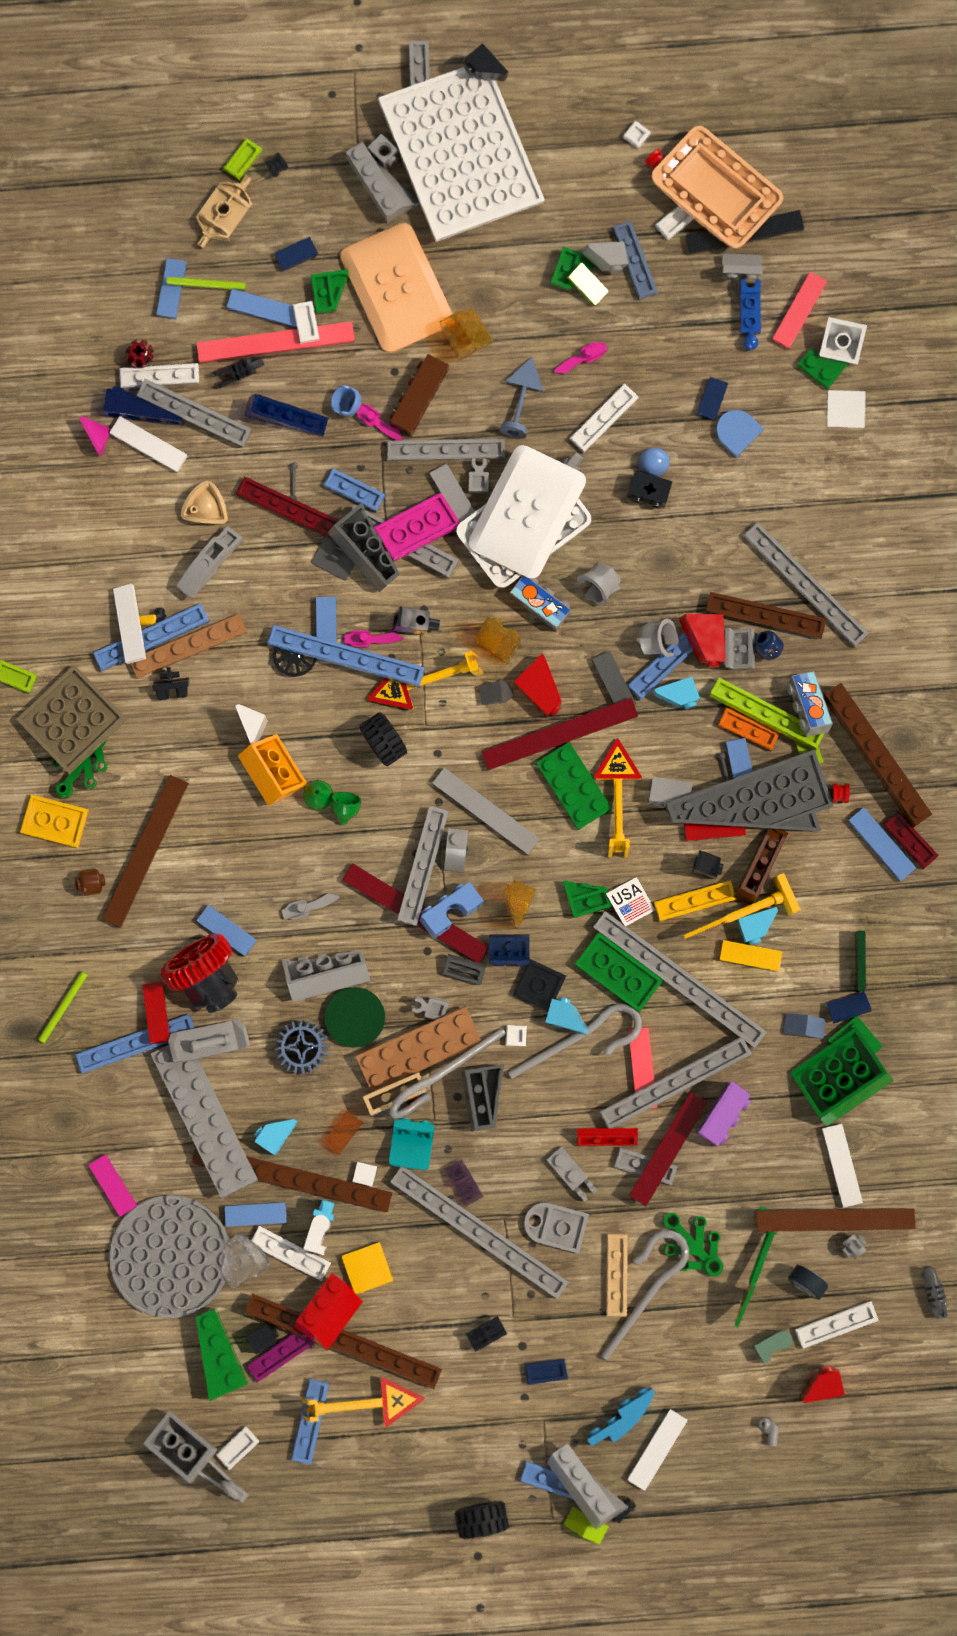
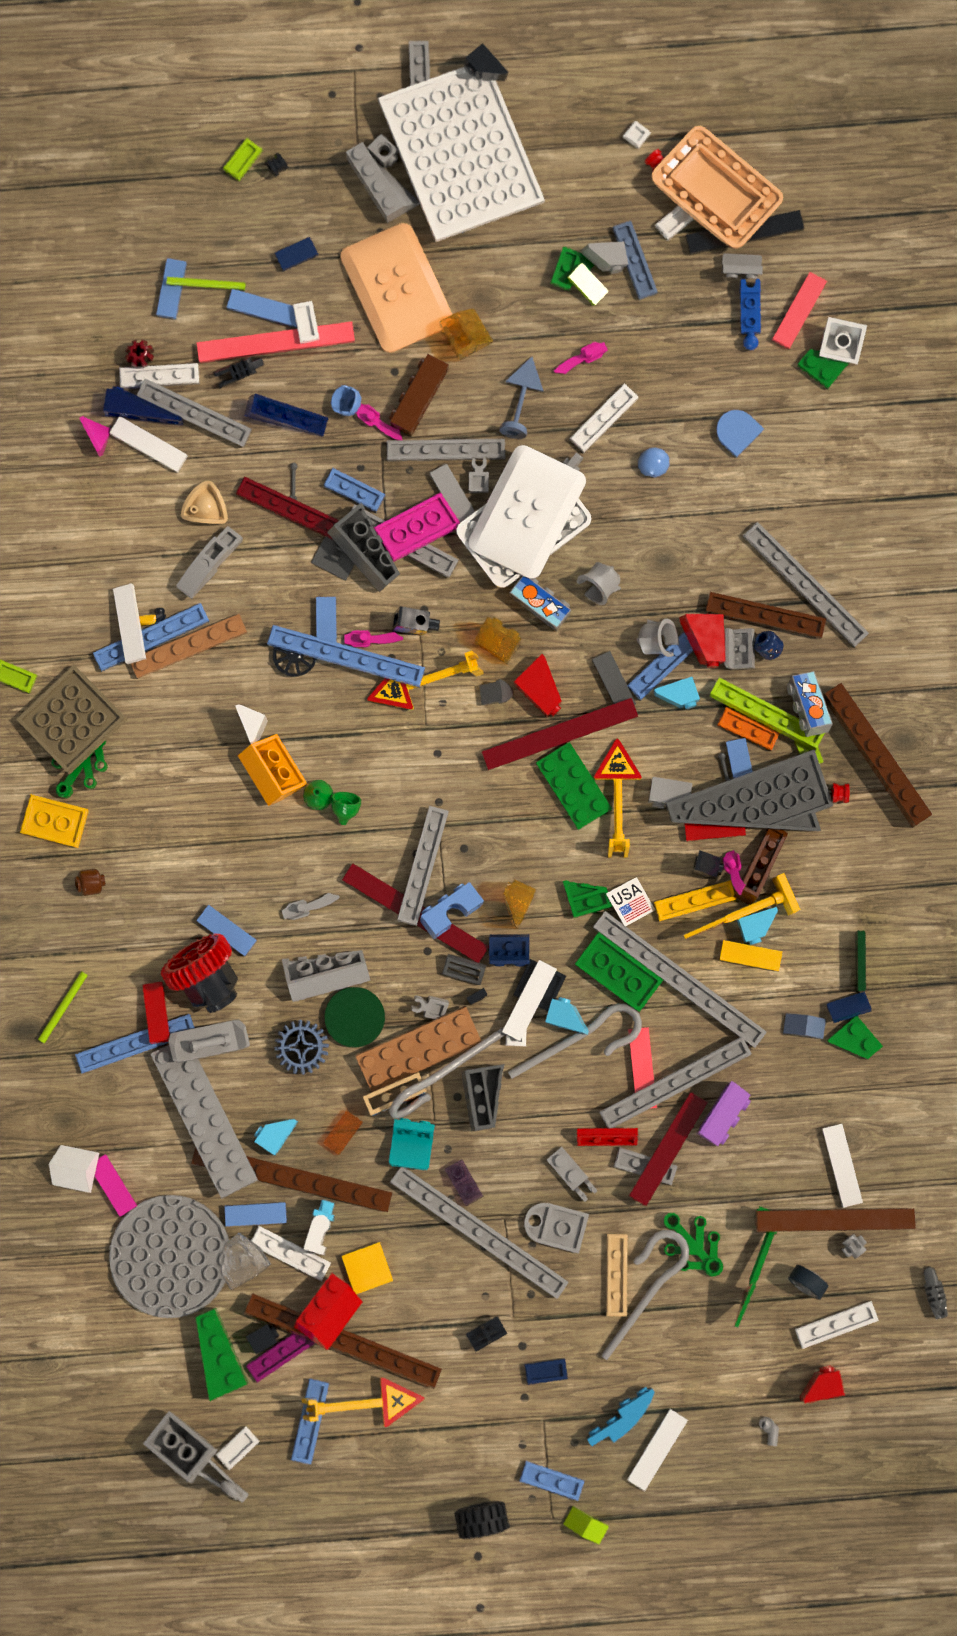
reddish brown tile [102,775,189,928] -> none
black hips [152,667,190,701] -> none
tan plate [196,175,253,249] -> none
green wing [311,269,349,314] -> none
white tile [353,1162,377,1186] -> none
black tyre [359,712,407,767] -> none
light grey tile [432,768,540,855] -> none
light grey slope [444,828,468,873] -> none
light grey wedge [547,1444,628,1530] -> none
black pin [614,1497,637,1524] -> none
black brick [627,471,673,509] -> none
dark blue tile [697,377,728,421] -> none
sand green leg [753,1330,792,1364] -> none
green slope [790,1027,894,1126] -> none
white sticker [827,390,865,428] -> none
medium blue tile [848,808,916,881] -> none
dark red tile [883,812,939,869] -> none
none -> white slope [49,1145,99,1193]
none -> black tile [466,988,487,1005]
none -> white tile [502,960,557,1041]
none -> dark pink piece [723,850,745,895]

